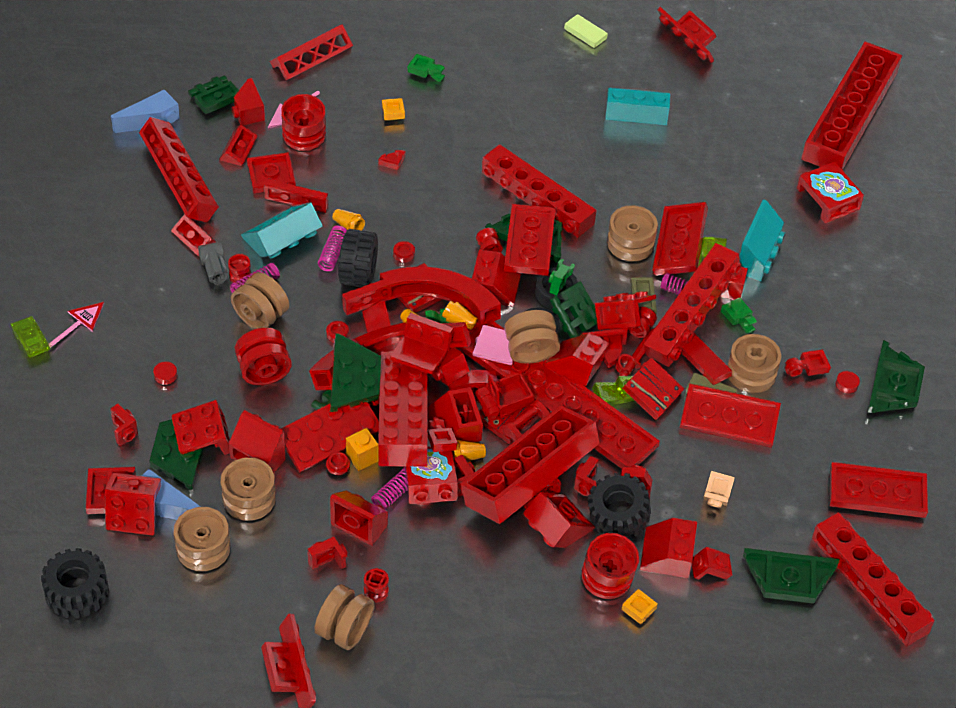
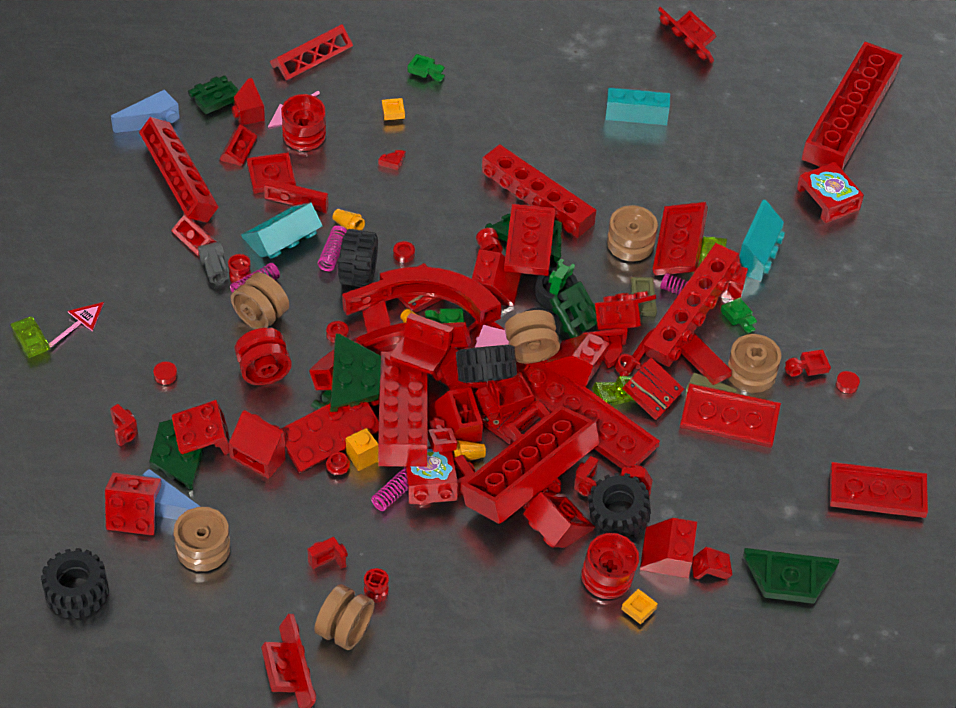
red wing [86,467,136,514] -> none
medium nougat wheel [221,458,276,521] -> none
red slope [330,490,388,546] -> none
light orange cone [442,301,478,330] -> none
yellowish green tile [564,14,608,48] -> none
red wheel [627,307,657,338] -> none
light nougat bracket [704,471,735,508] -> none
red brick [812,512,935,647] -> none
dark green wing [868,340,925,413] -> none
none -> black tyre [456,345,517,383]

